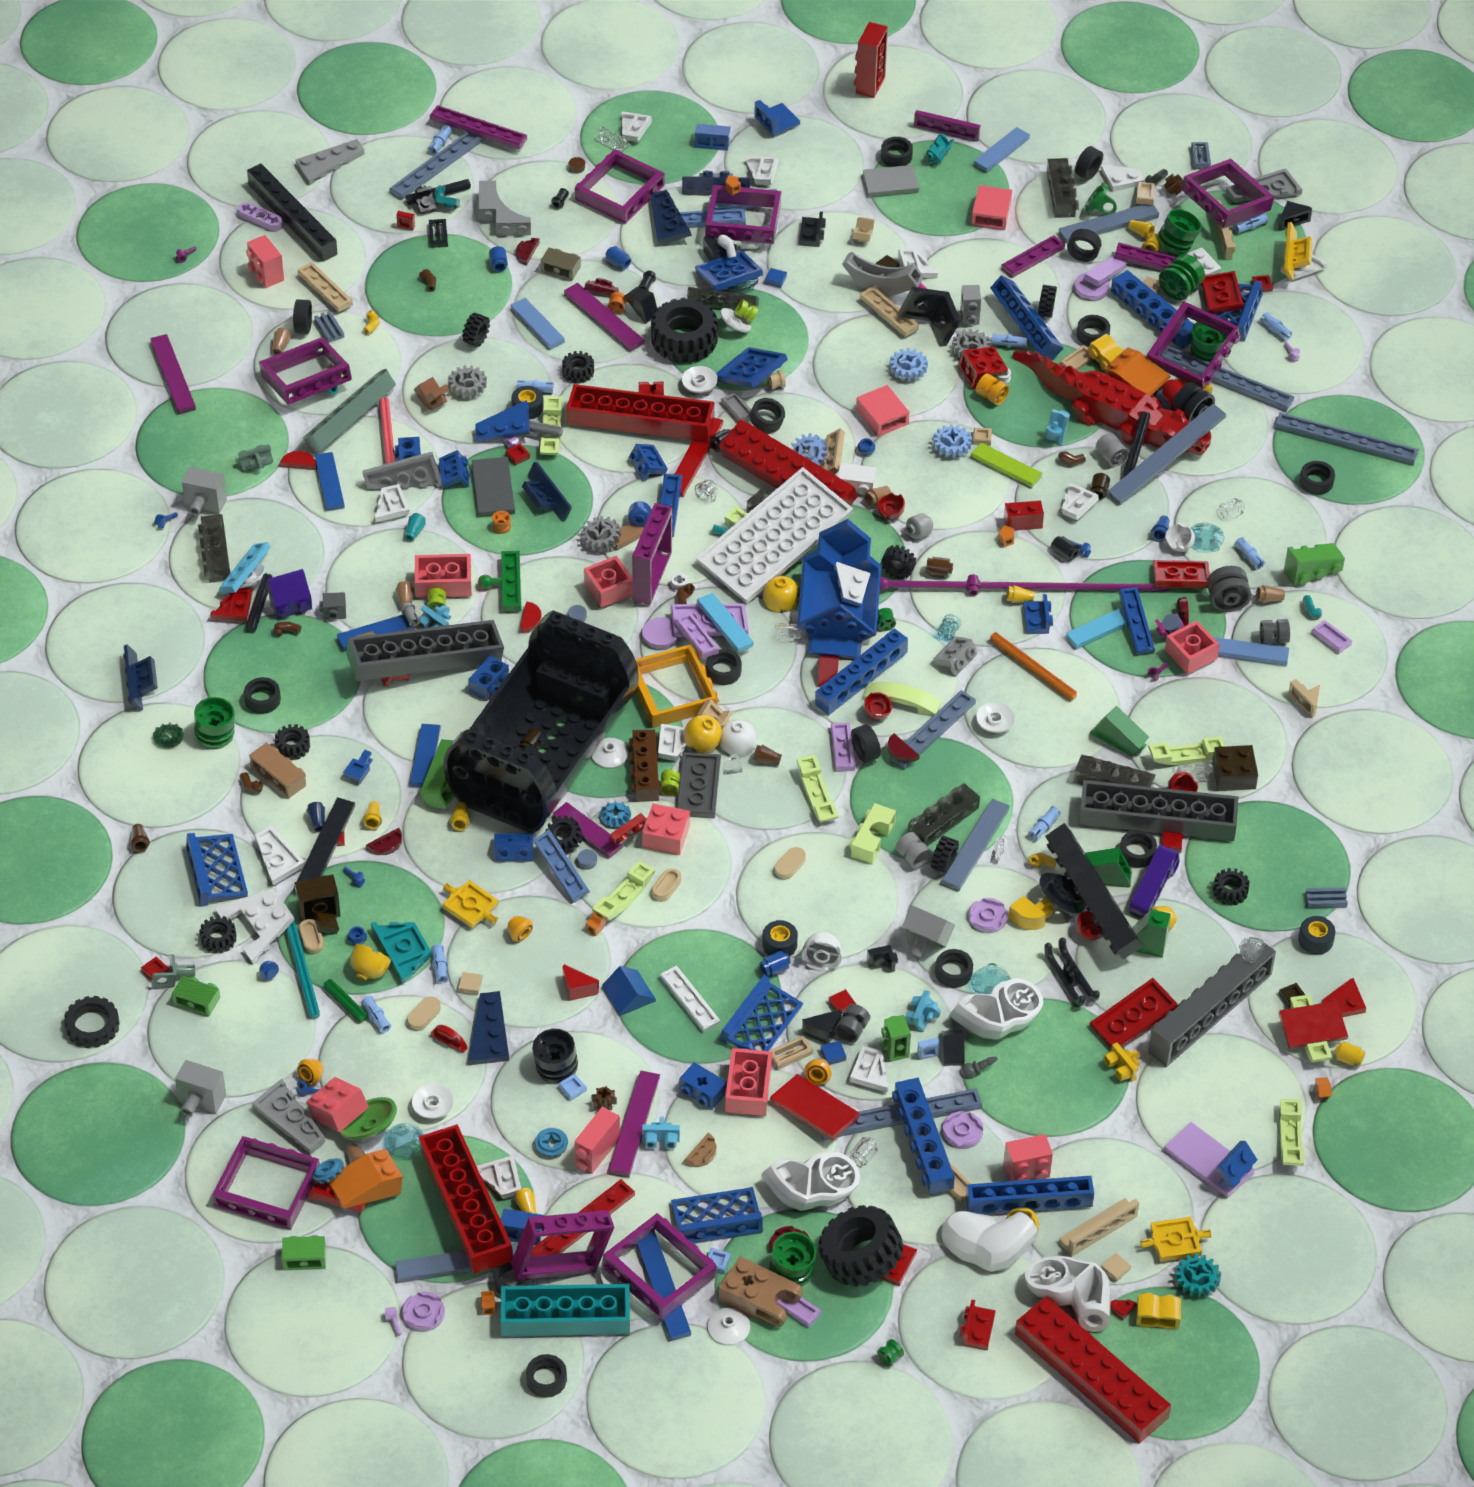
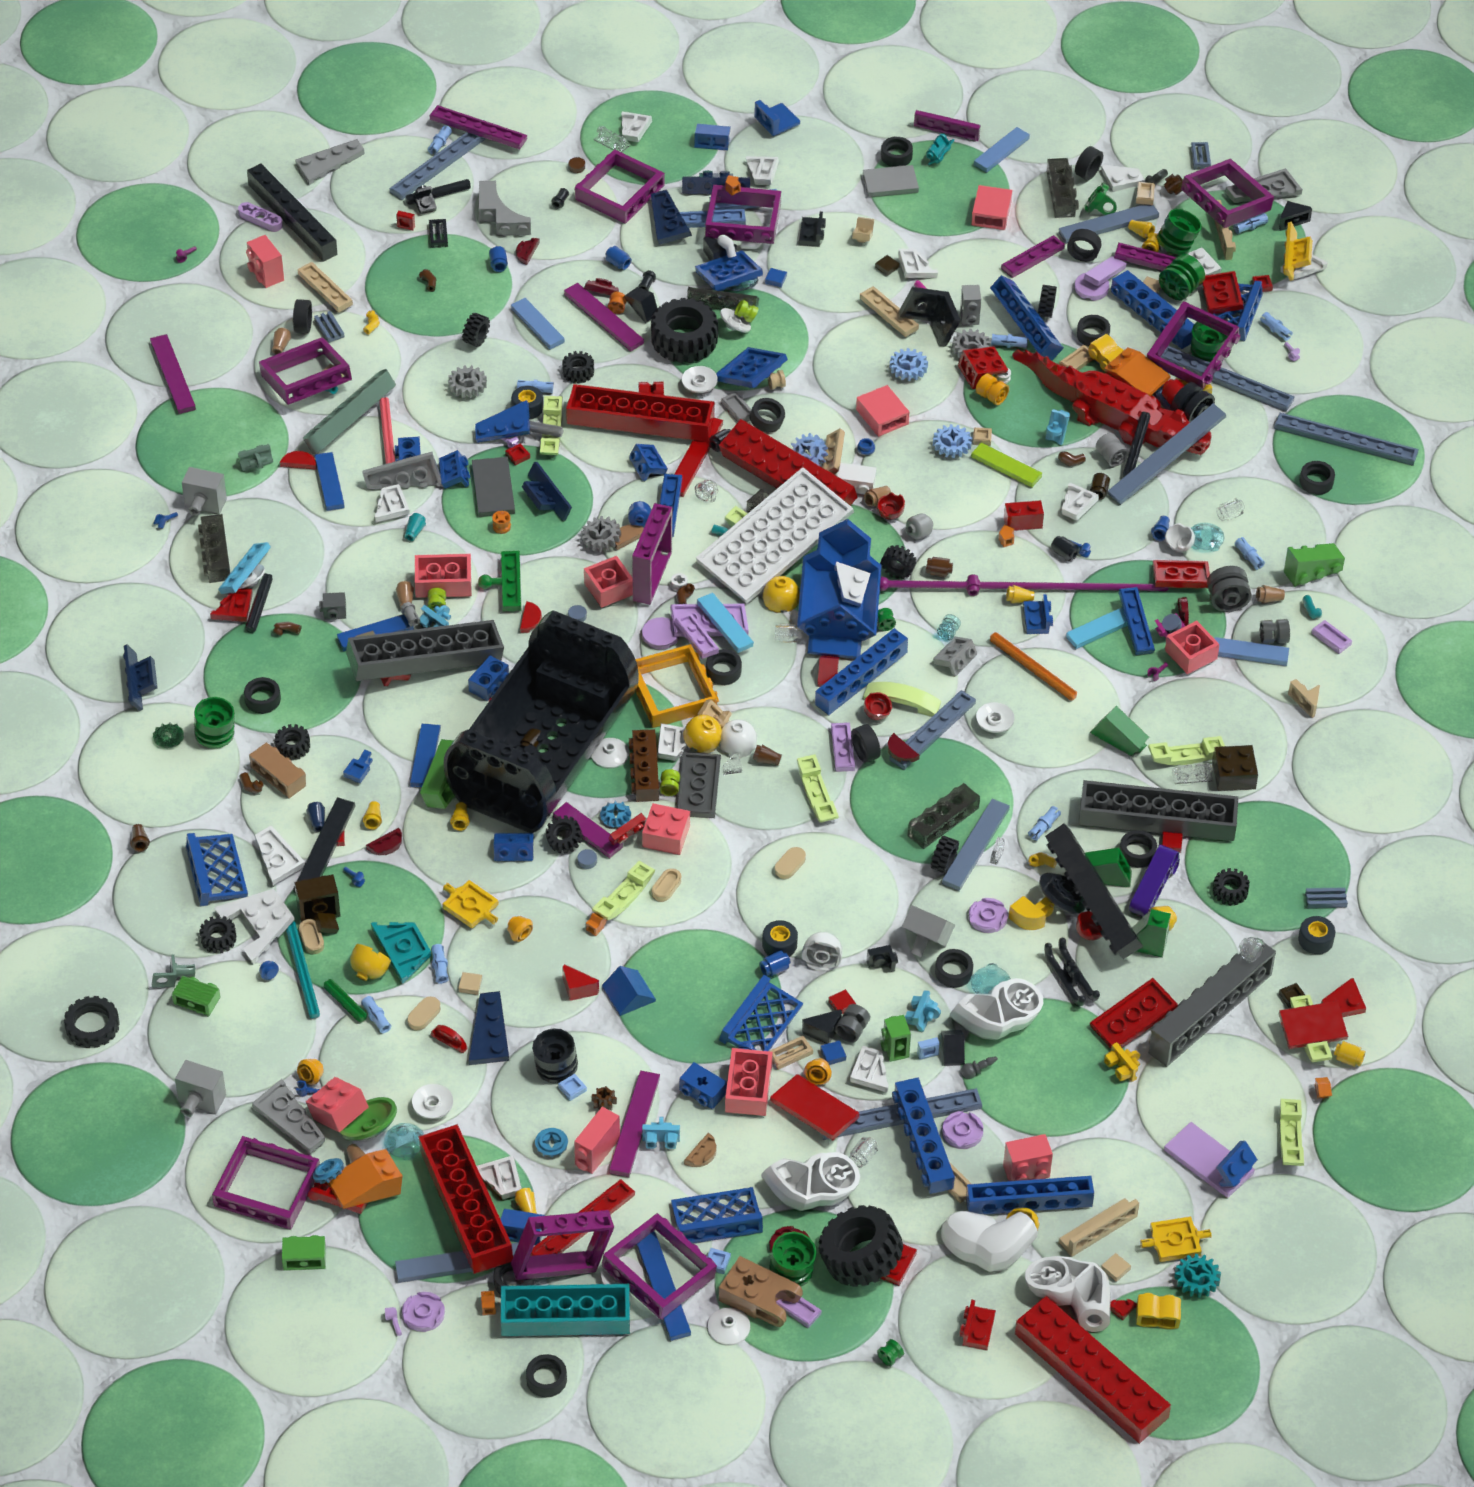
red tile [141,956,170,981] -> none
dark purple slope [267,569,313,619] -> none
blue plate [348,926,367,945] -> none
dark orange brick [414,377,449,410] -> none
teal bracket [434,185,460,209] -> none
medium blue tile [533,830,590,902] -> none
dark tan brick [541,247,581,281] -> none
white tile [660,965,720,1033] -> none
light grey arch [842,252,924,298] -> none
yellowish green arch [849,803,896,865] -> none
red brick [854,22,888,98] -> none
light grey wheel [895,832,932,869] -> none
clear smoke brick [1073,754,1156,787] -> none
red hair [1168,771,1198,792] -> none

